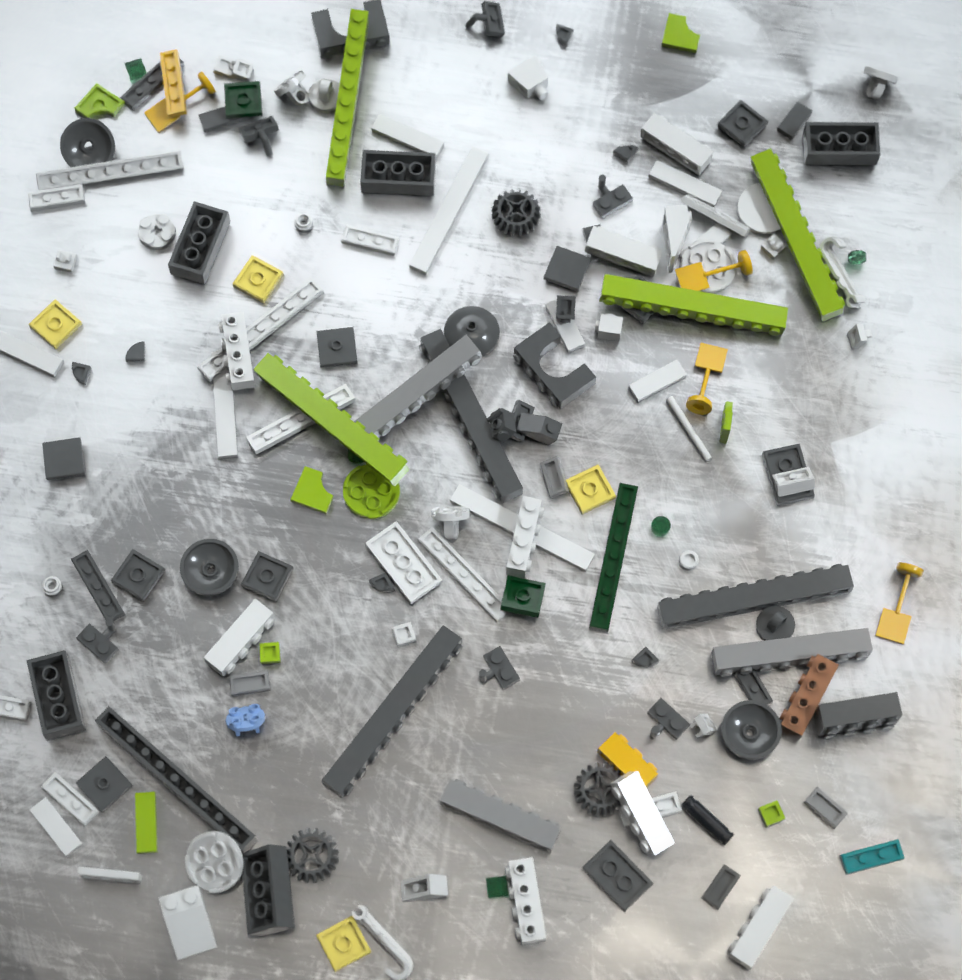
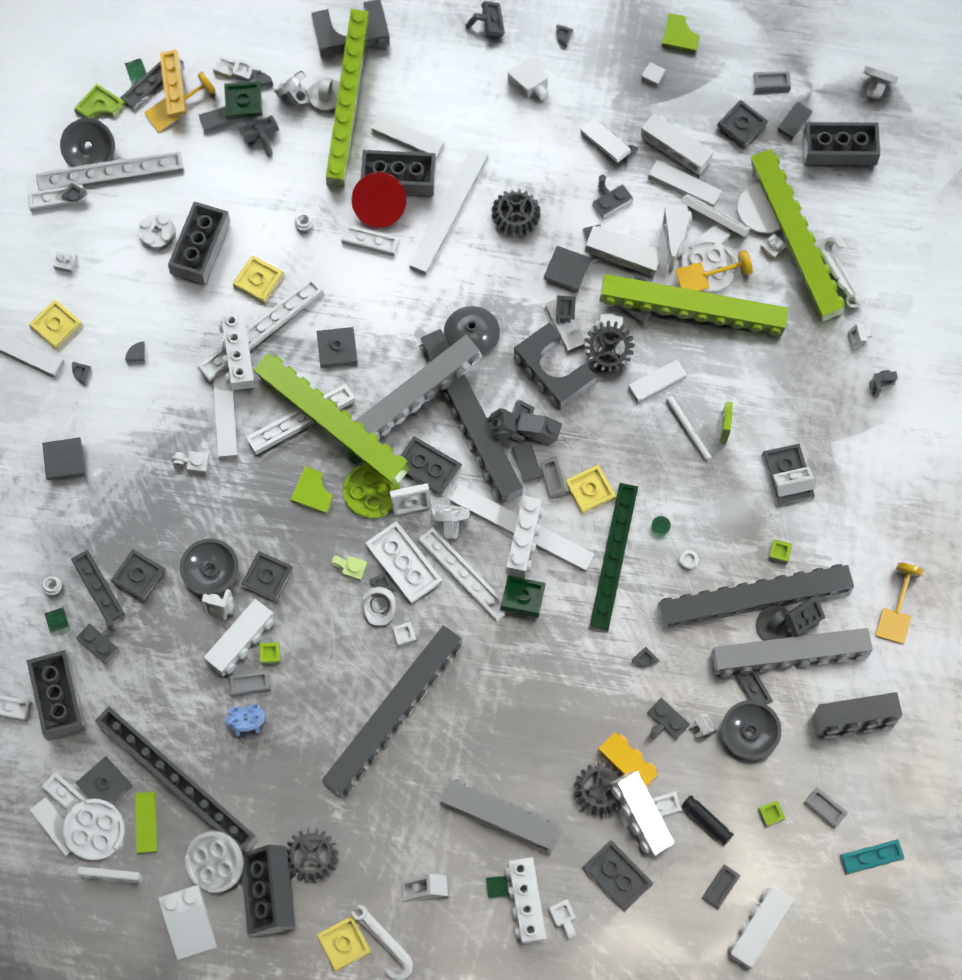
dark grey plate [479,646,520,690] -> none
yellow piece [686,343,728,415] -> none
nougat brick [779,654,839,735] -> none
clear green tile [848,250,867,264] -> none
none -> clear green tile [44,607,69,633]
none -> dark grey tile [61,182,87,202]
none -> white tile [63,799,124,860]
none -> white plate [171,451,209,474]
none -> white bracket [201,589,235,620]
none -> dark grey tile [252,70,273,88]
none -> yellowish green plate [331,555,367,581]
none -> red tile [351,172,407,228]
none -> white hat [362,587,396,626]
none -> white tile [390,483,431,516]
none -> dark grey tile [401,436,462,496]
none -> dark grey tile [513,441,542,483]
none -> white plate [549,899,576,939]
none -> white tile [580,118,631,163]
none -> dark grey gear [584,320,635,372]
none -> white tile [641,62,666,86]
none -> light grey tile [753,71,791,91]
none -> lime plate [769,539,793,564]
none -> dark grey bracket [785,597,826,637]
none -> dark grey bracket [869,370,898,397]

